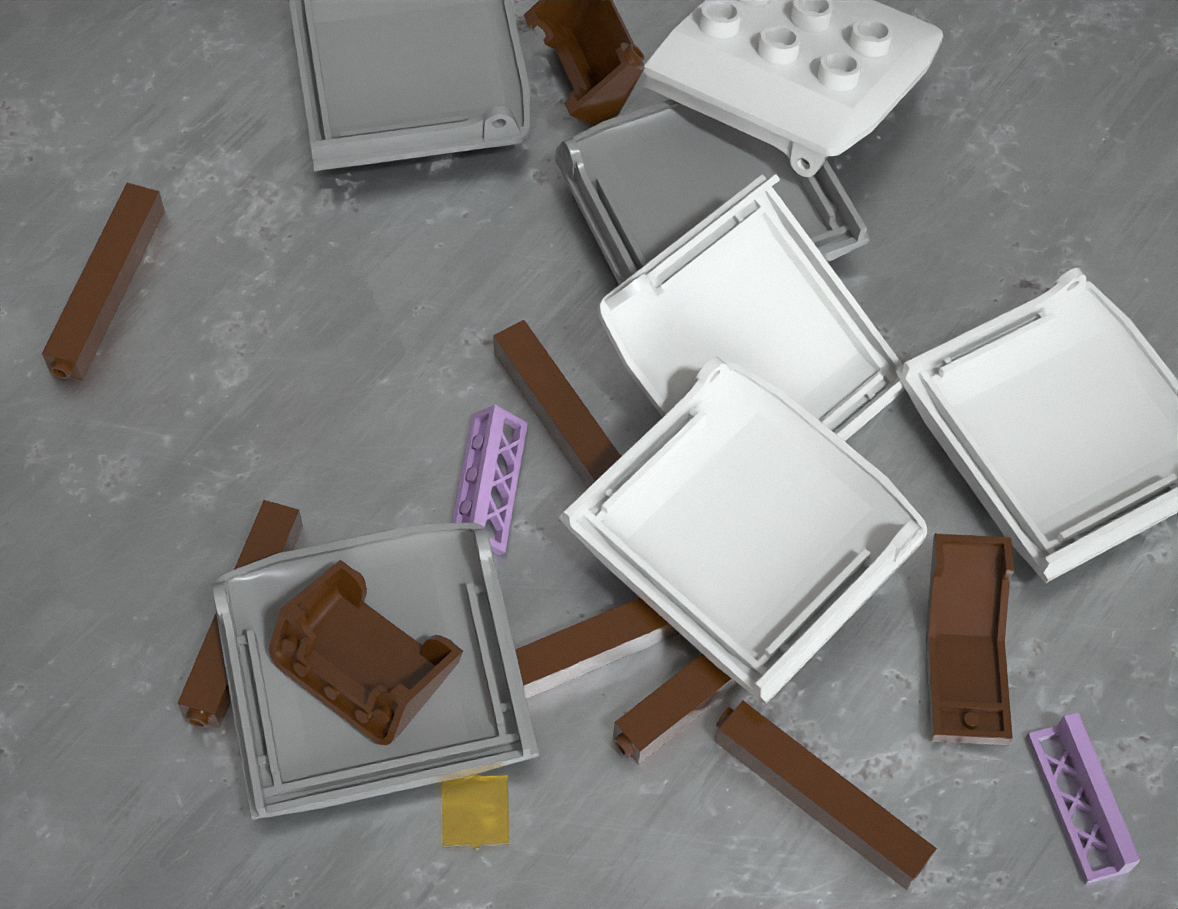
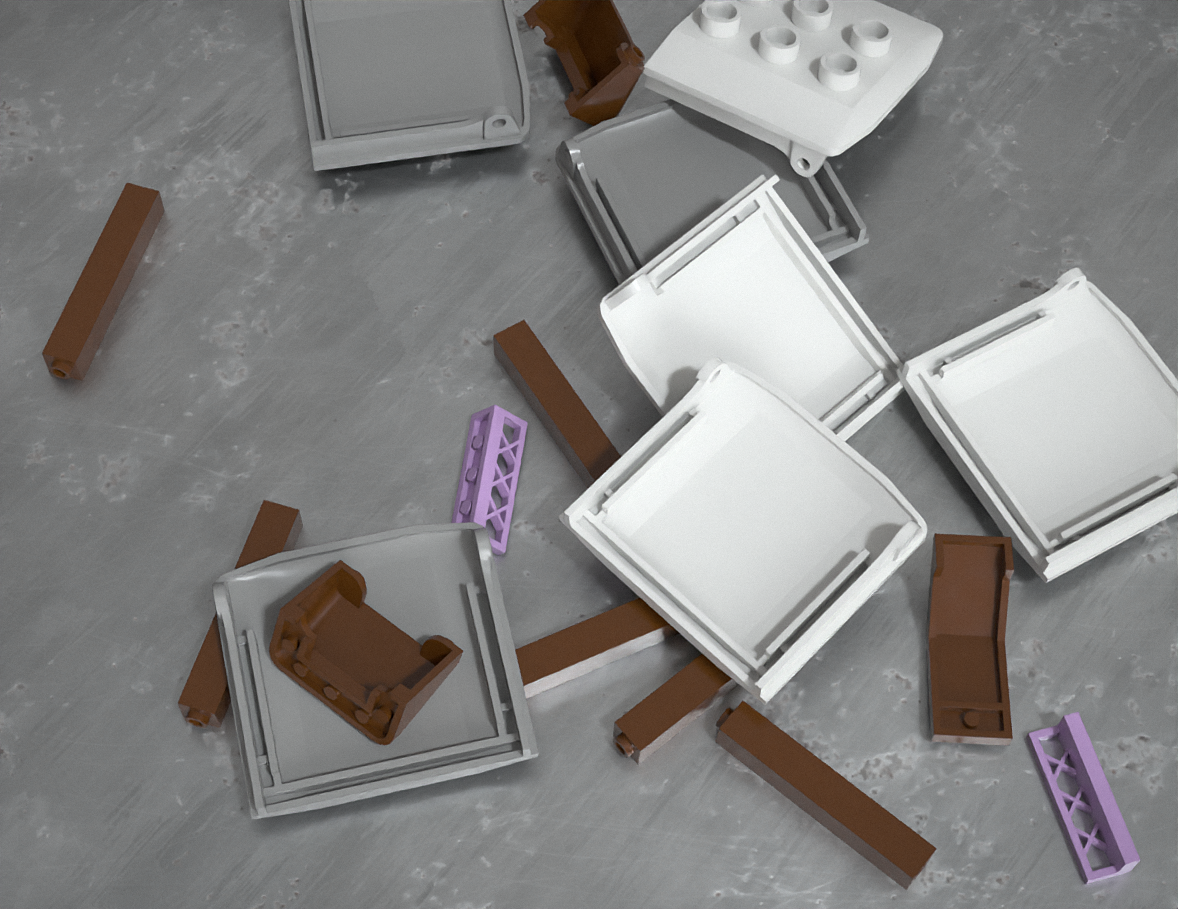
clear yellow piece [442,774,509,850] -> none

